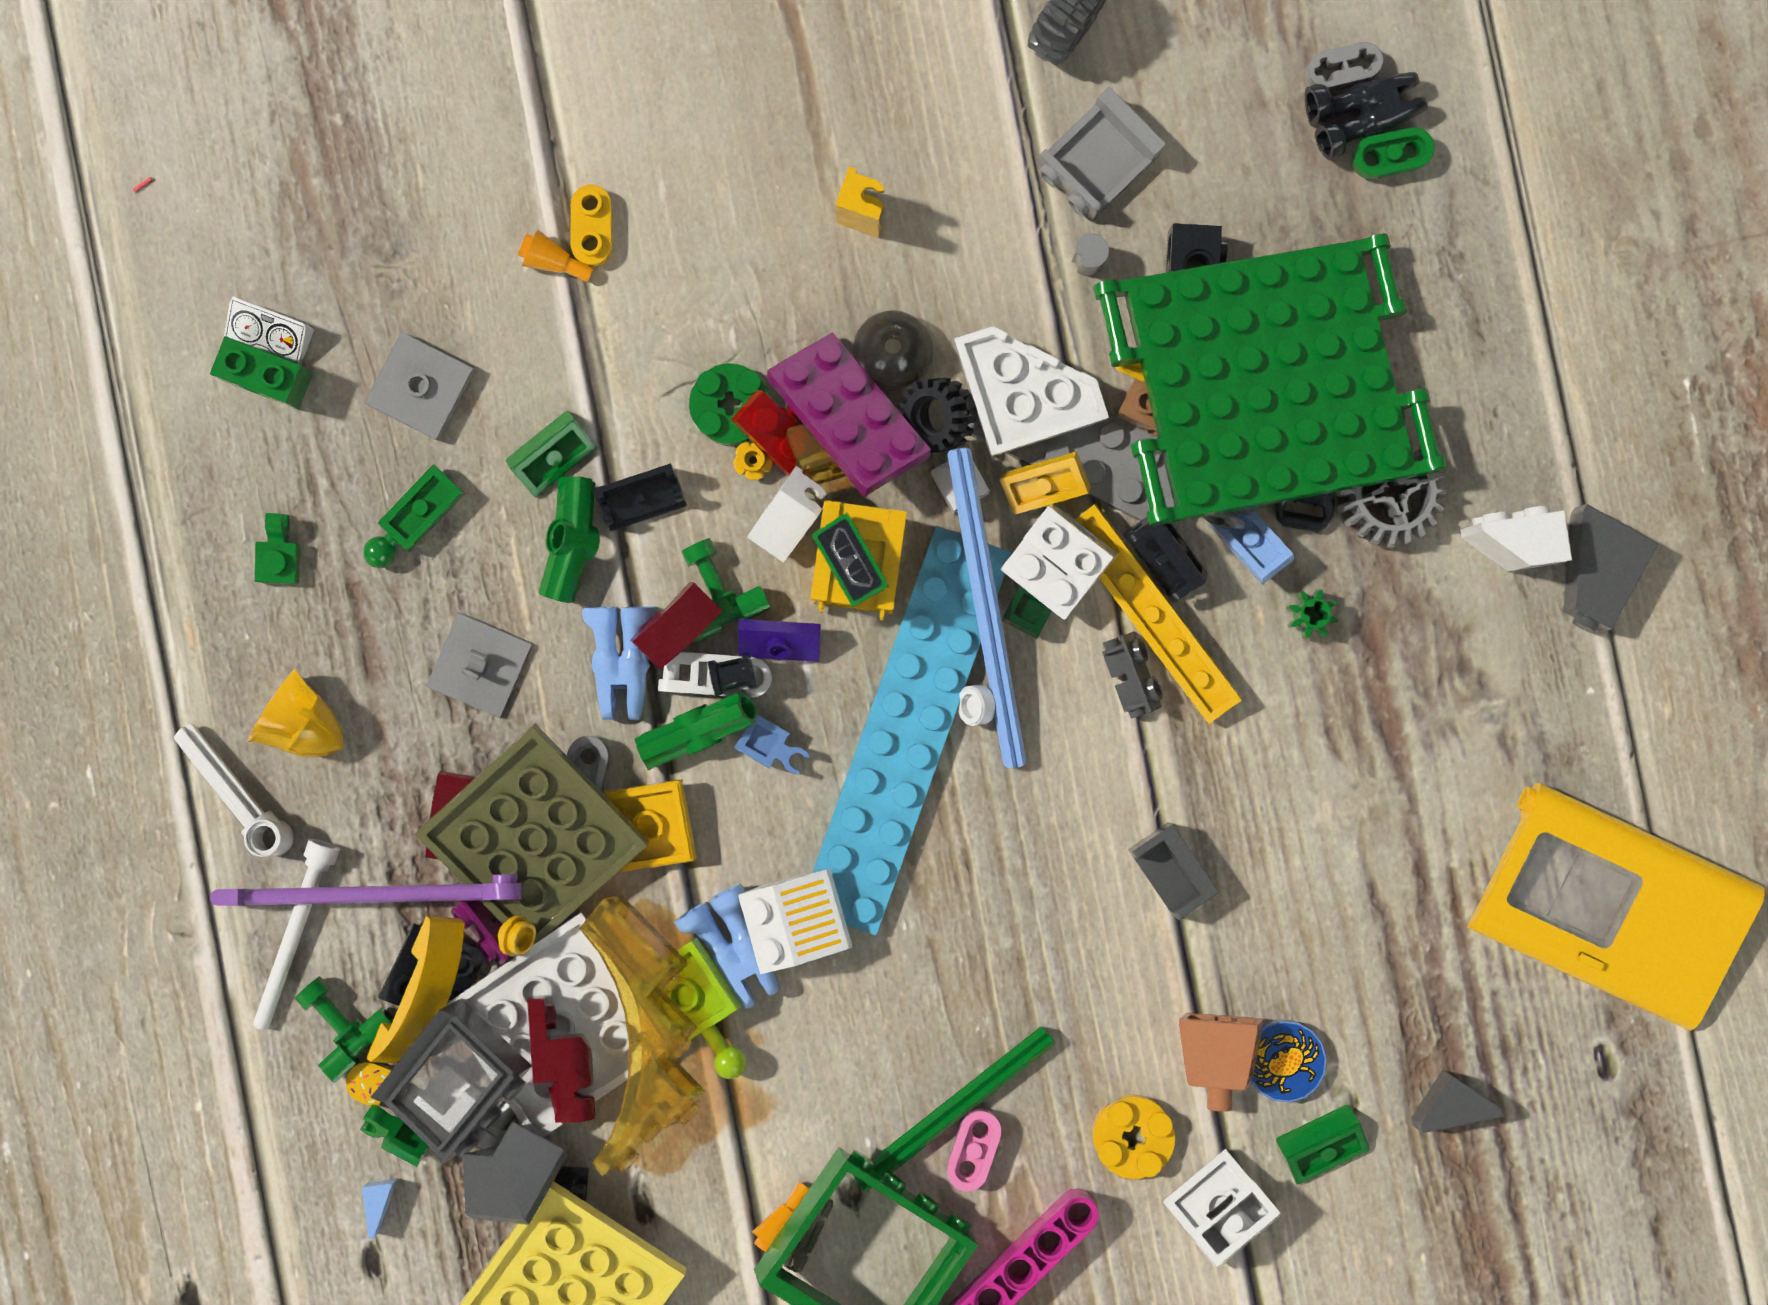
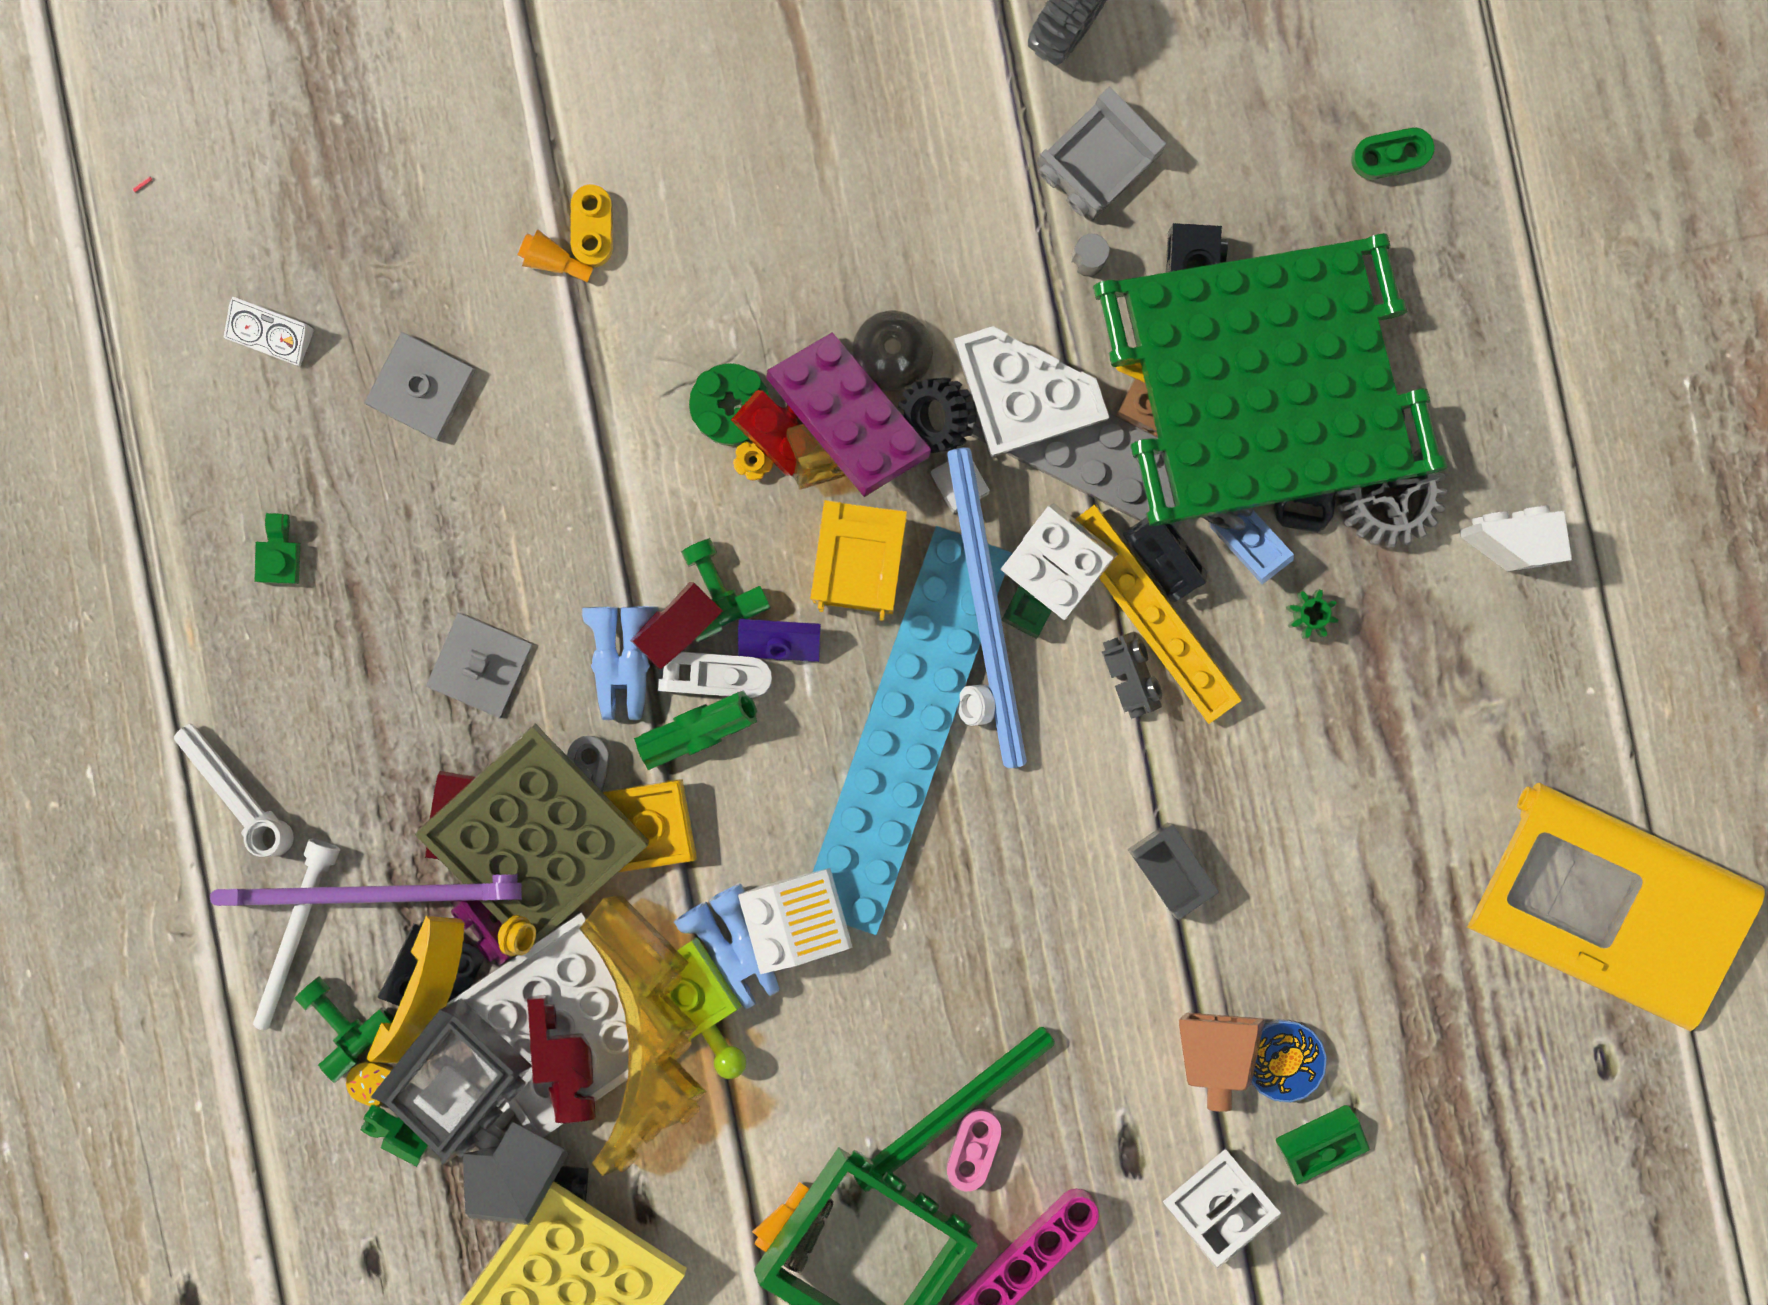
green brick [210,336,313,410] -> none
yellow helmet [247,669,344,757] -> none
light blue piece [362,1178,398,1239] -> none
green plate [363,464,466,569] -> none
green slope [506,411,598,498] -> none
green piece [538,476,600,603] -> none
black hinge [593,463,687,532] -> none
black bush [708,652,756,696] -> none
medium blue plate [734,713,810,775] -> none
white hinge [747,466,826,563] -> none
slope [812,512,889,608] -> none
yellow hinge [835,166,884,238] -> none
yellow plate [999,451,1091,515] -> none
yellow plate [1092,1094,1175,1179] -> none
light grey beam [1304,42,1383,92] -> none
black piece [1305,72,1428,160] -> none
dark grey slope [1411,1070,1503,1133] -> none
dark grey slope [1563,504,1659,633] -> none

